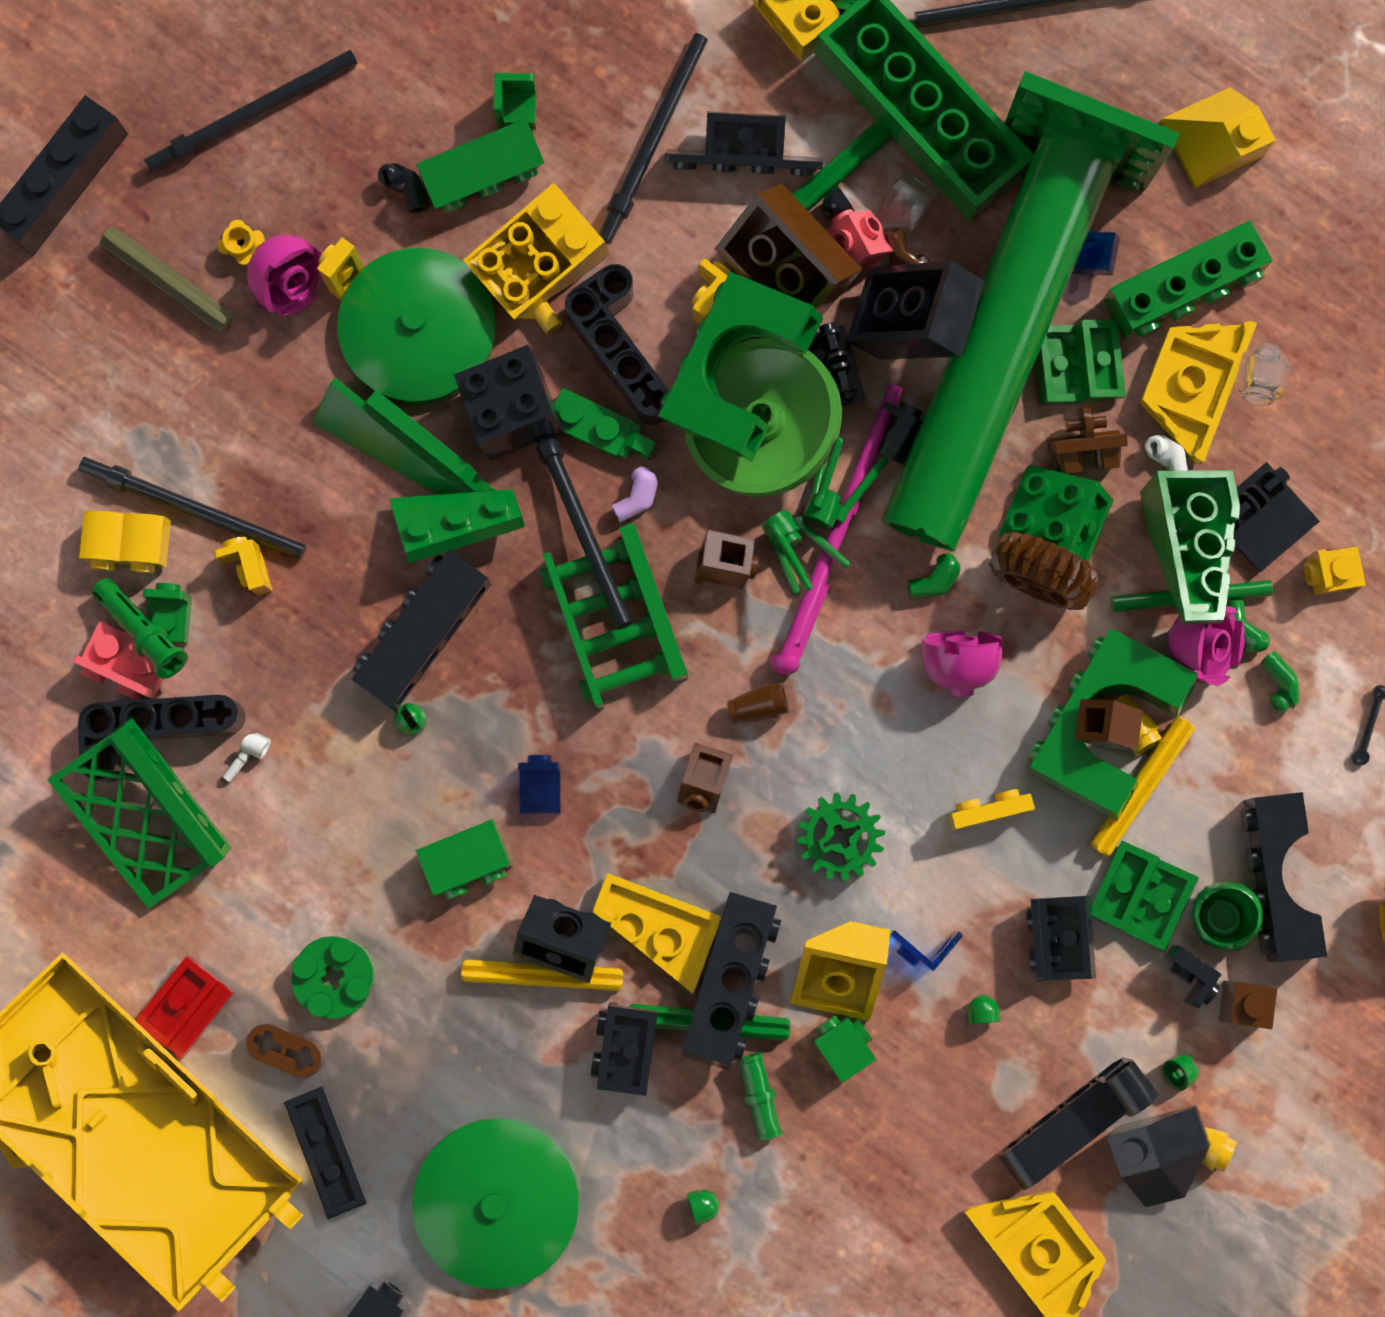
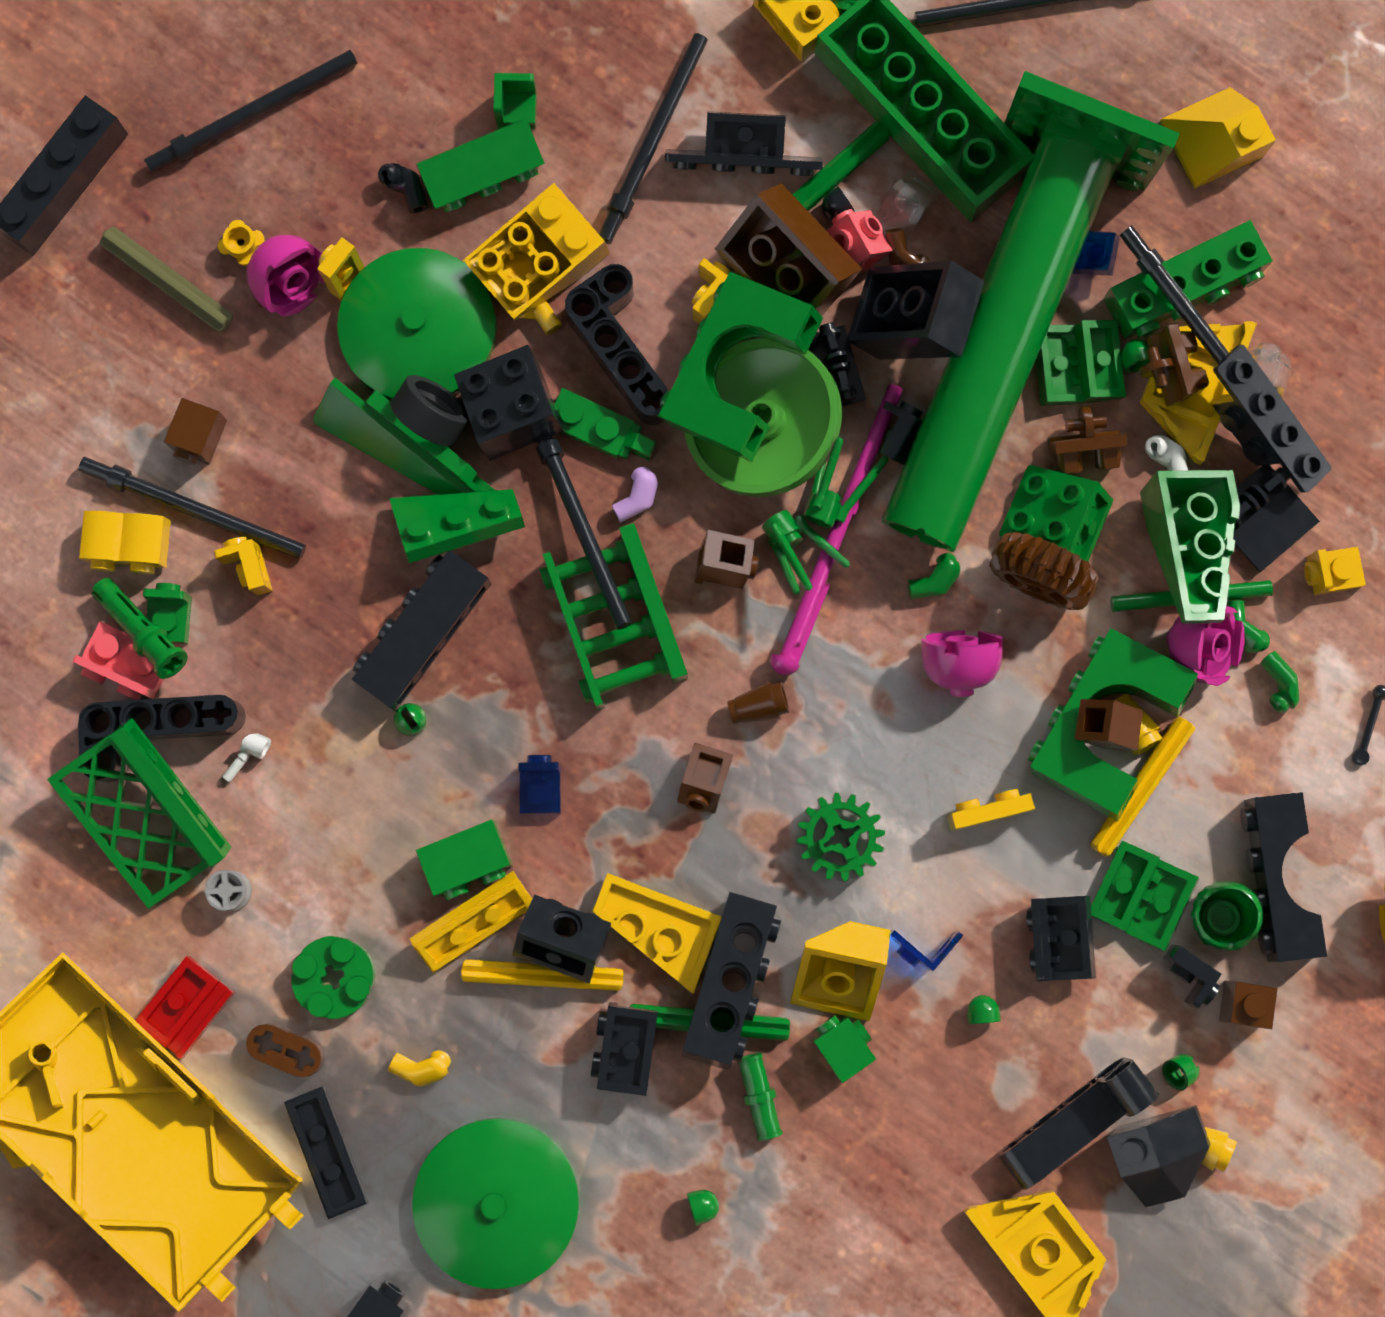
none -> reddish brown brick [164,398,227,465]
none -> light grey wheel [205,870,252,911]
none -> yellow arm [387,1050,451,1087]
none -> black tyre [390,375,470,447]
none -> yellow tile [409,871,533,973]
none -> black bar [1119,225,1229,364]
none -> green hinge [1121,339,1149,373]
none -> reddish brown hips [1139,324,1209,407]
none -> black bracket [1212,345,1331,493]

